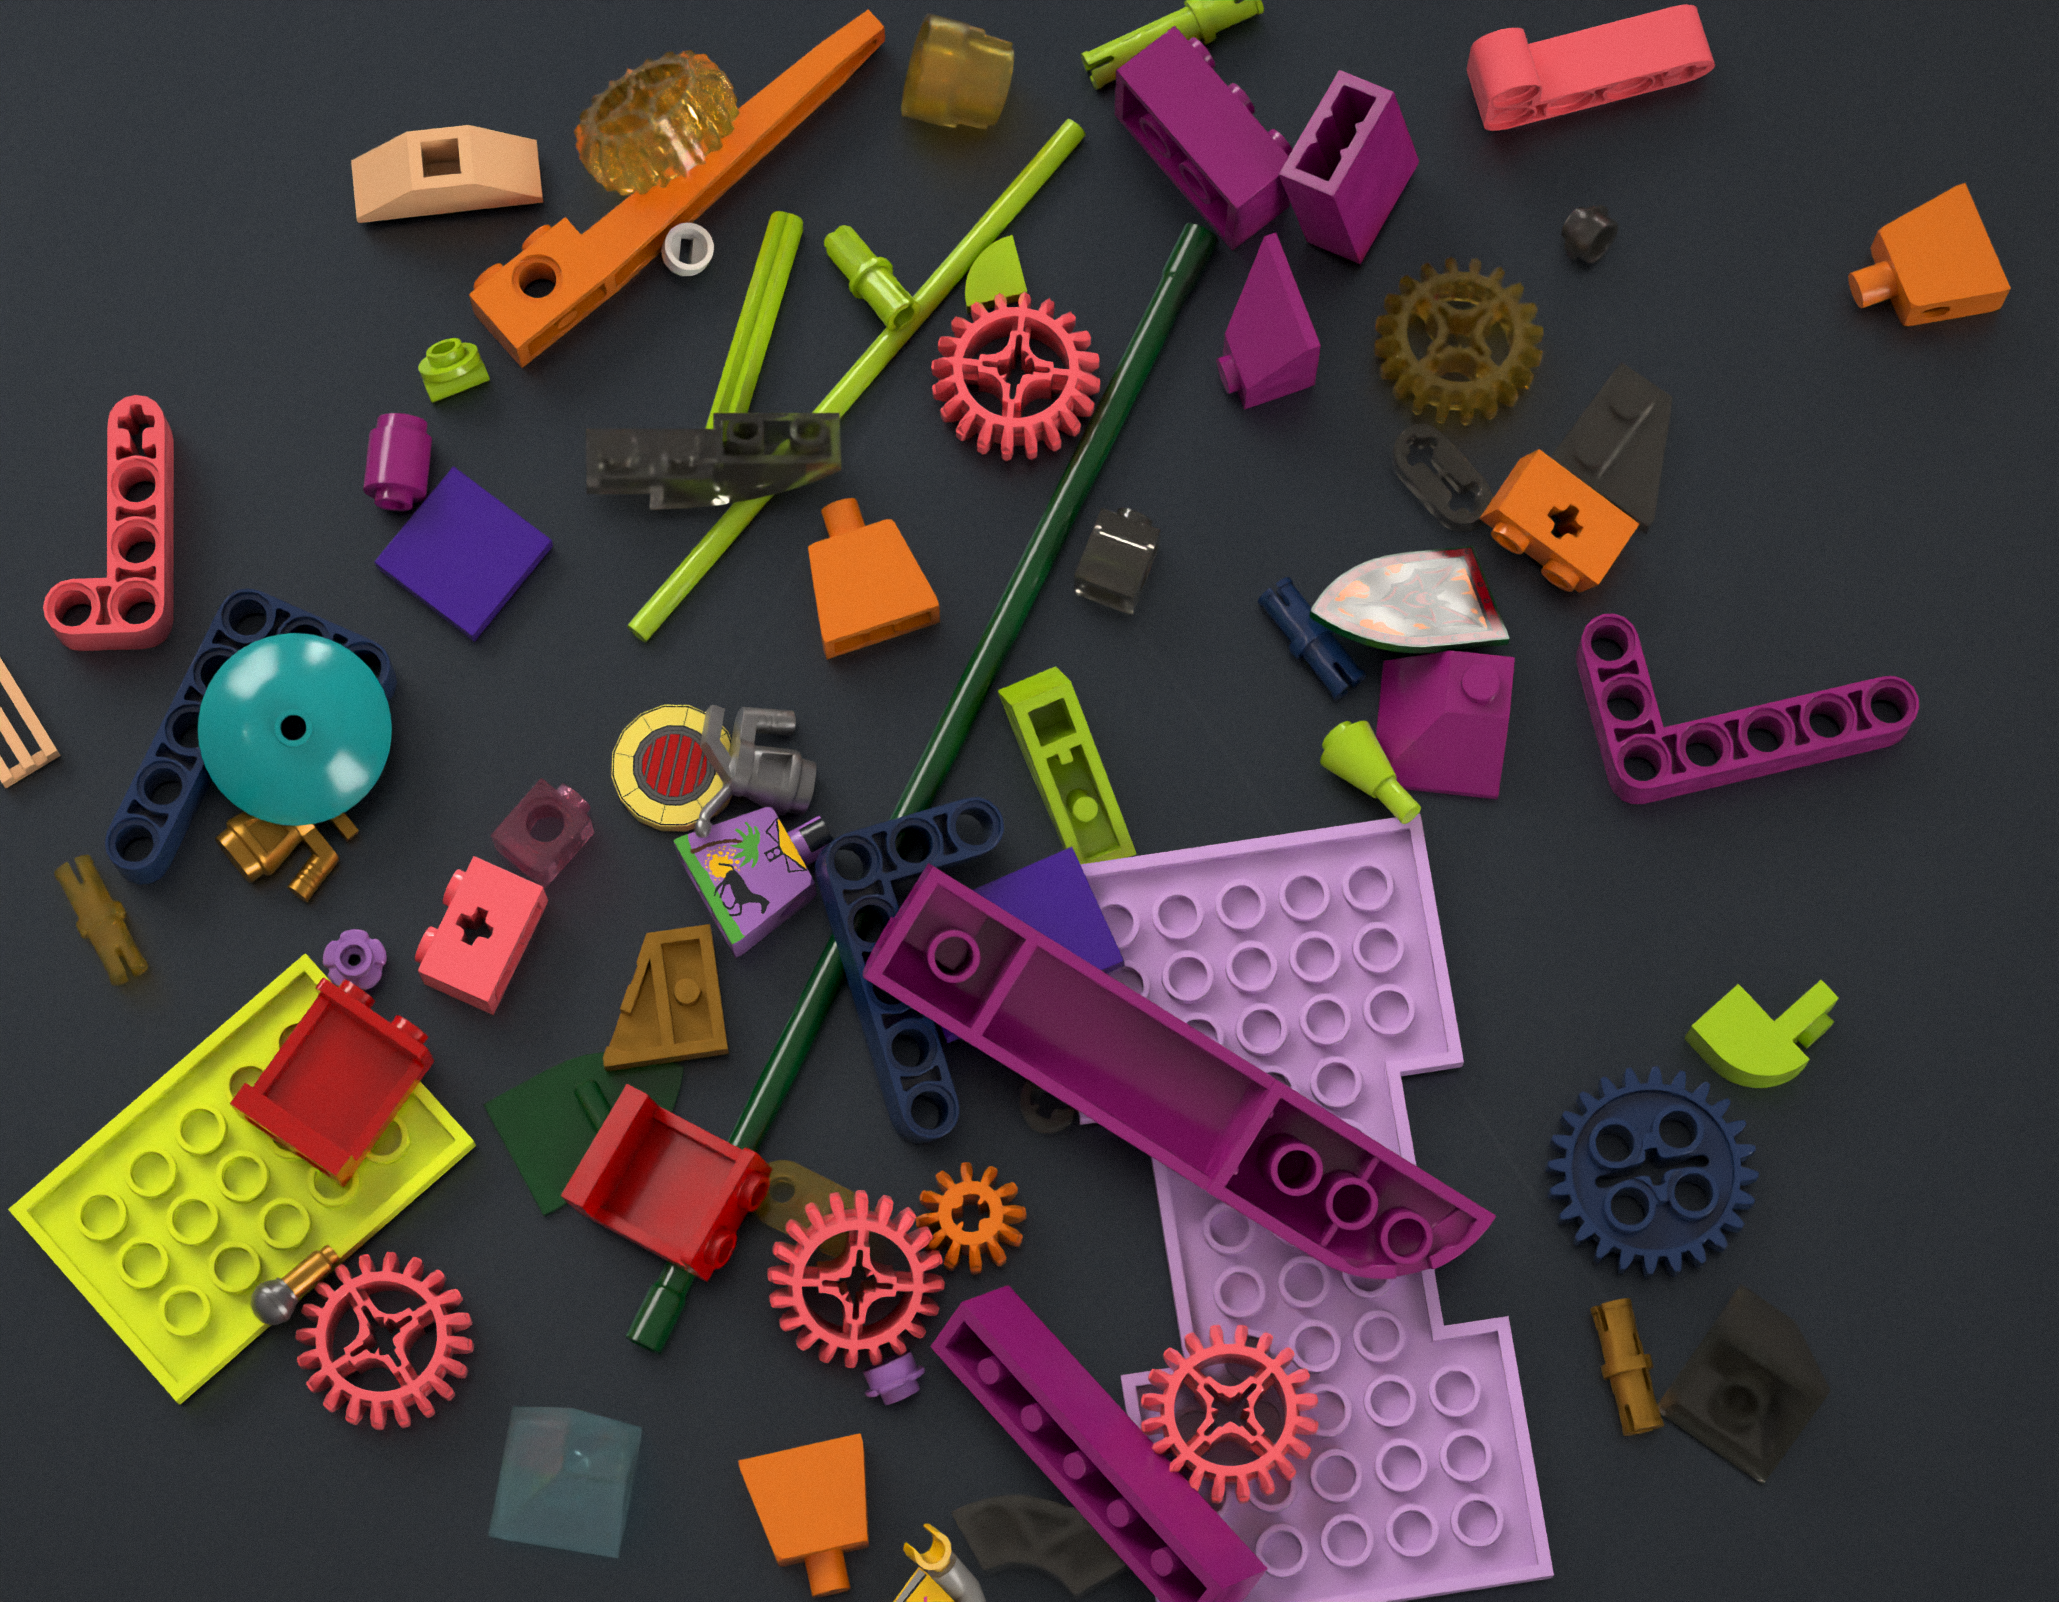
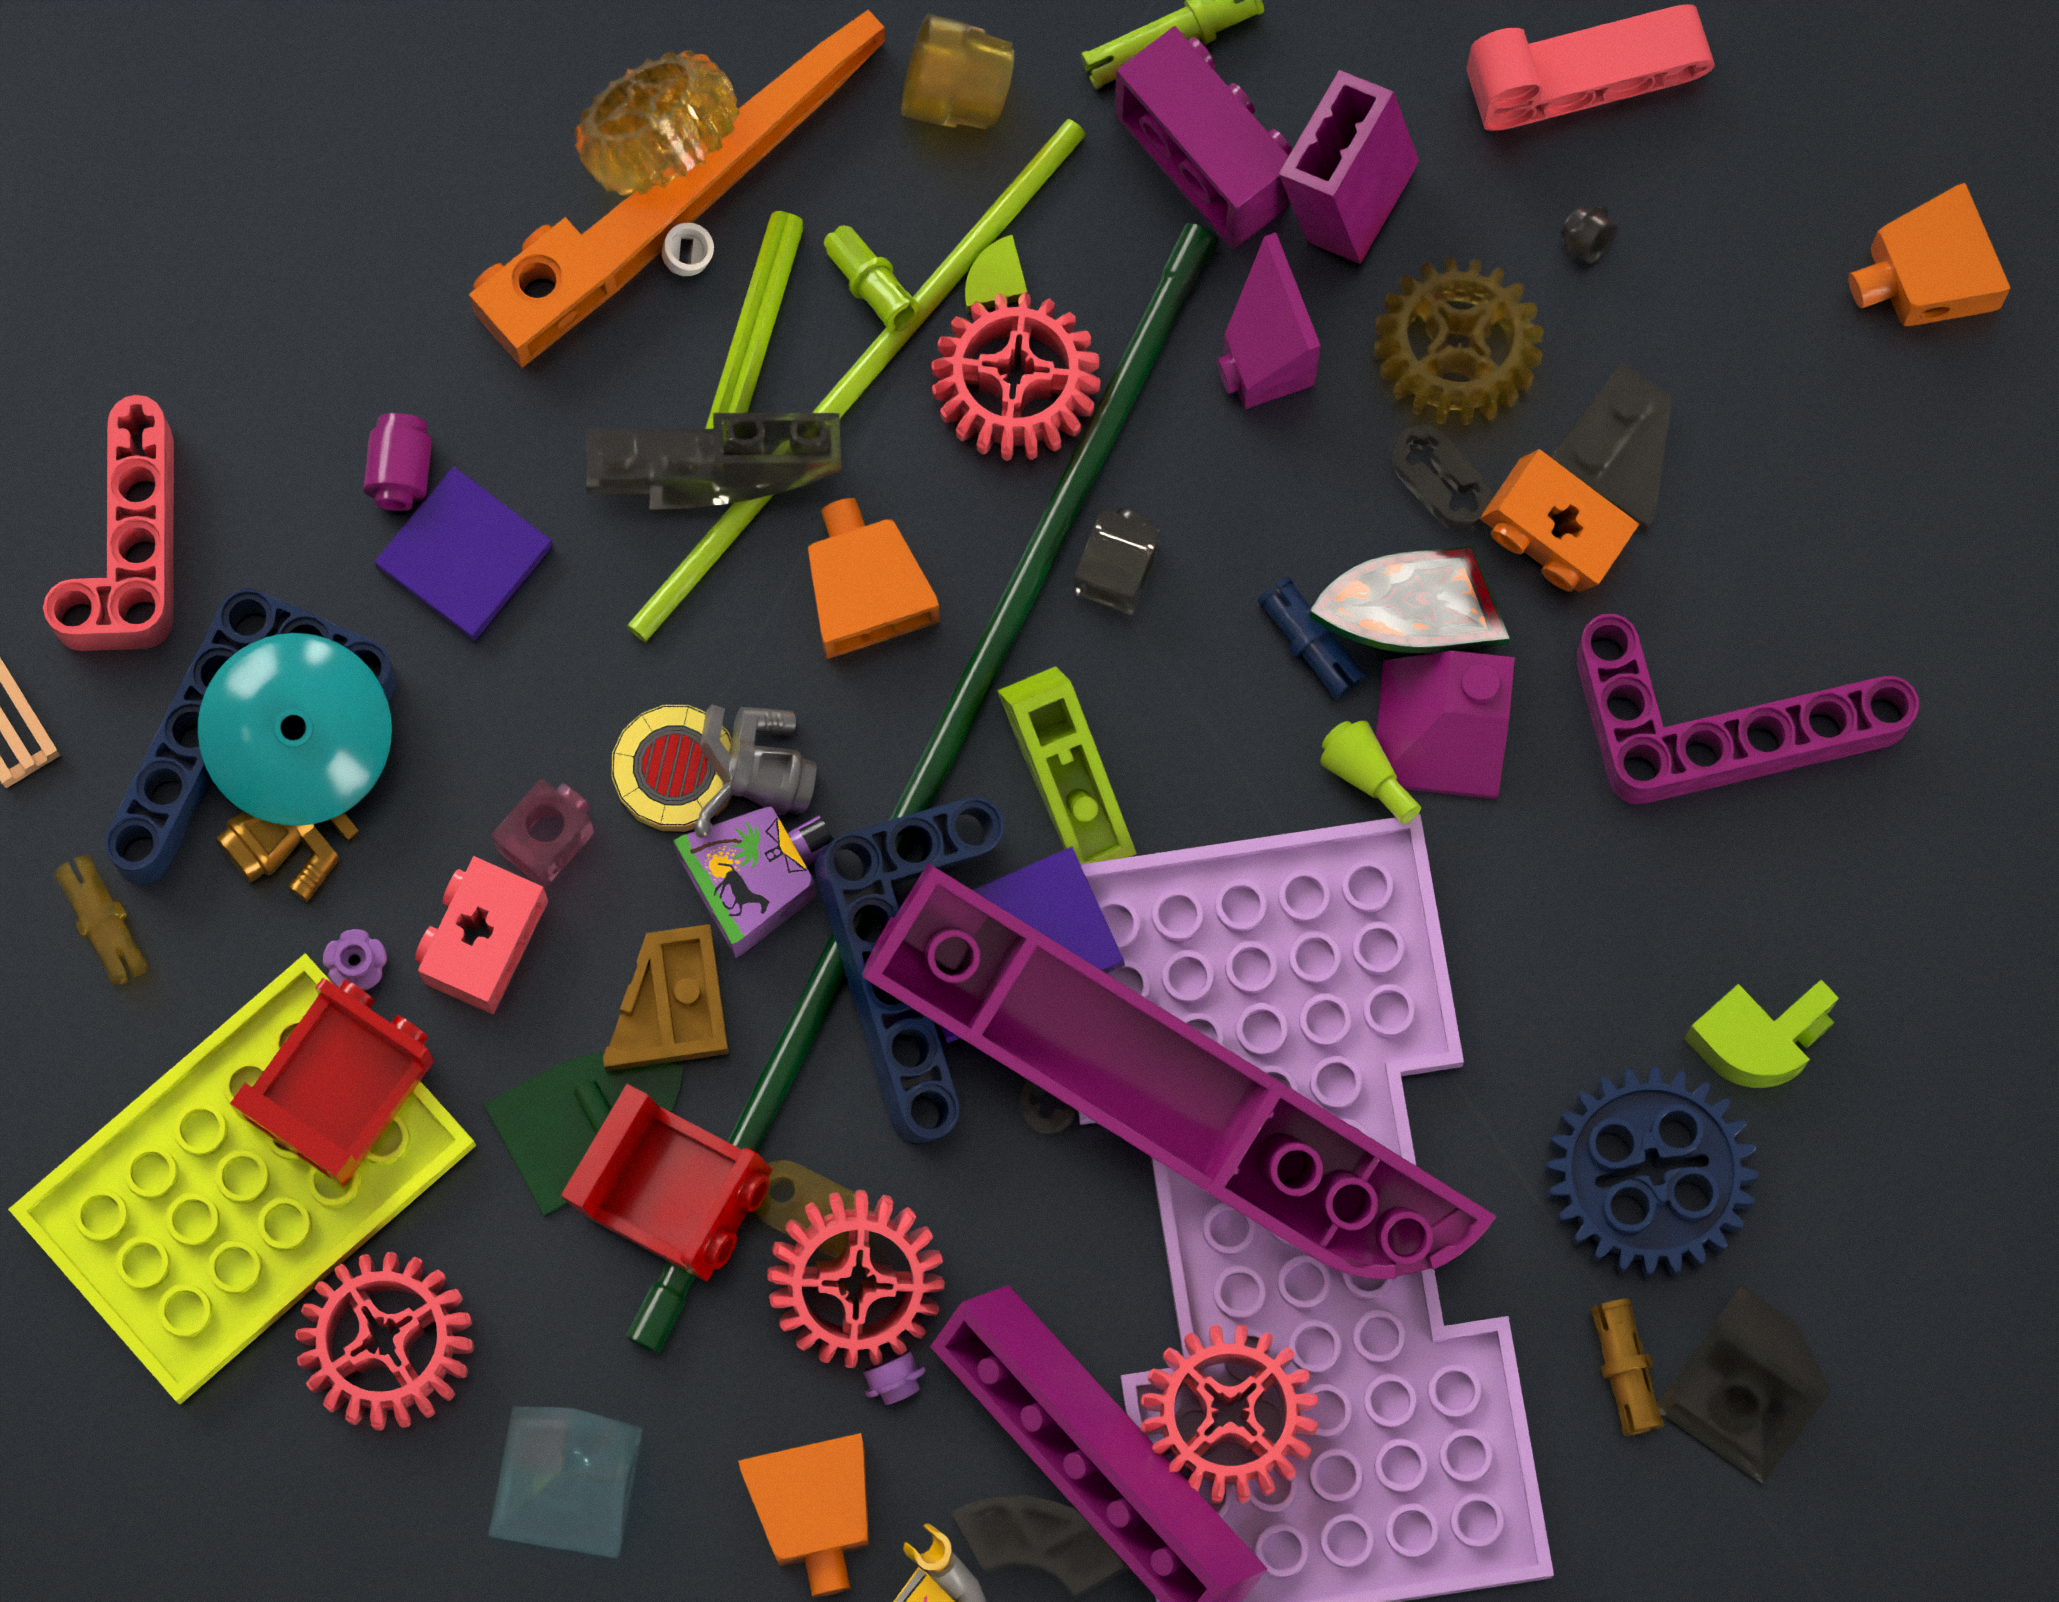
piece [250,1245,340,1325] -> none
light nougat slope [351,125,543,223] -> none
lime plate [418,338,490,403] -> none
orange gear [916,1162,1026,1275] -> none

